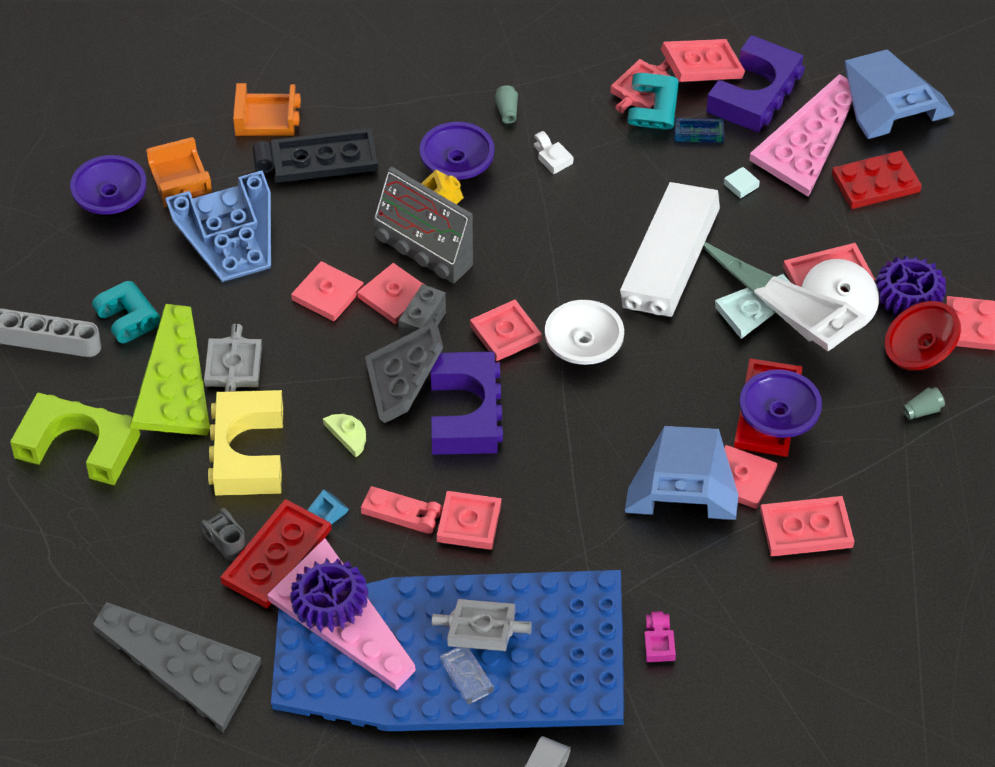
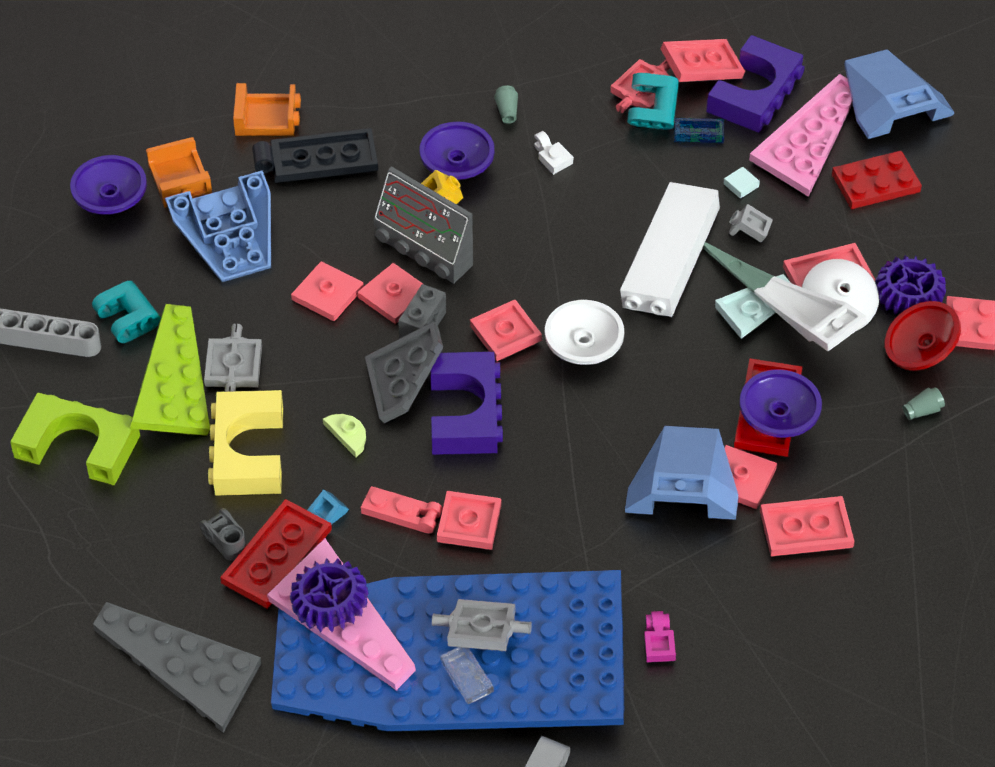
none -> light grey bracket [729,204,773,242]

